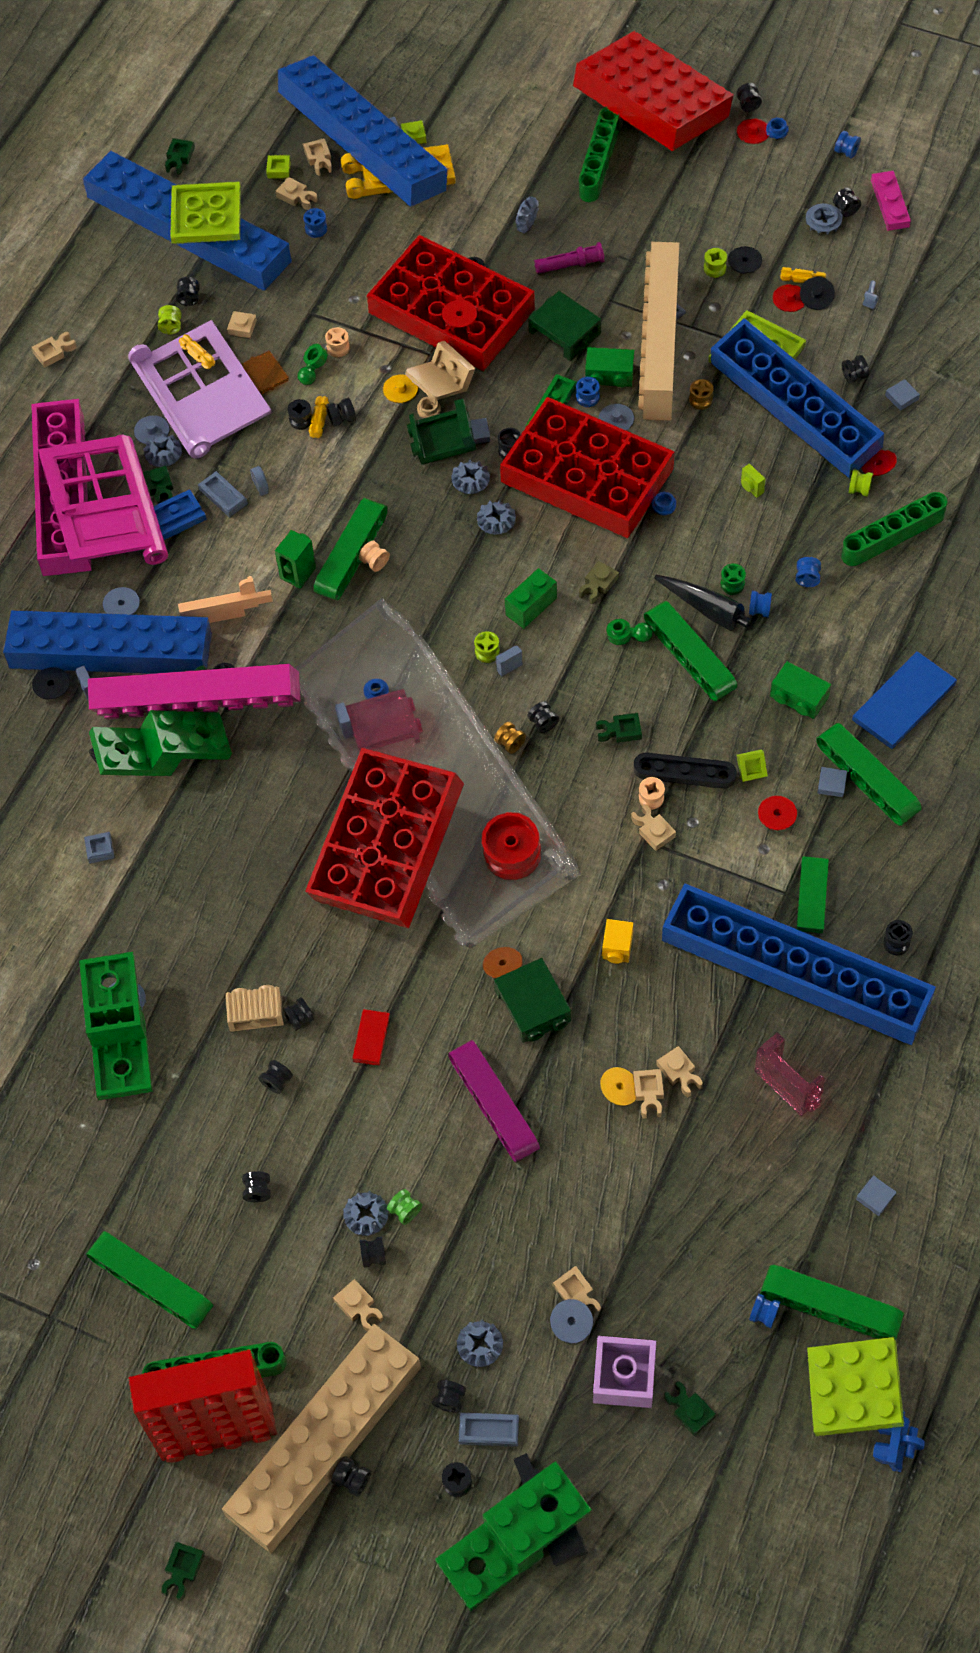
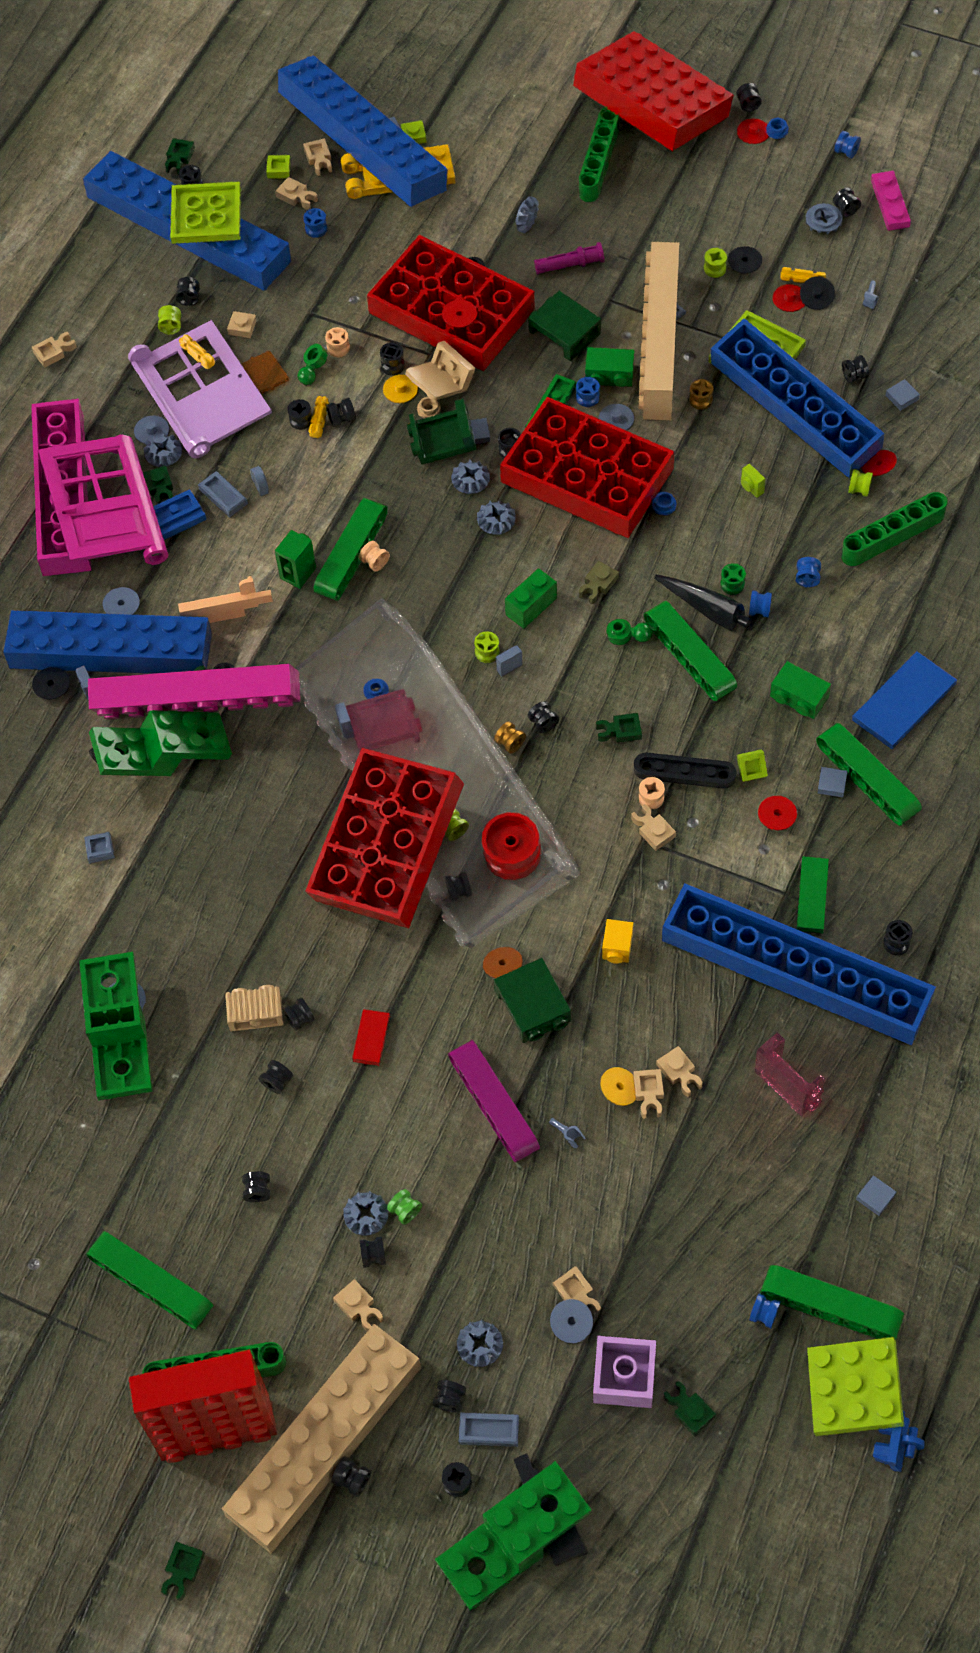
none -> black wheel [179,165,203,185]
none -> black wheel [380,342,405,376]
none -> lime wheel [445,808,469,841]
none -> black wheel [445,871,472,902]
none -> sand blue hand [549,1118,585,1148]

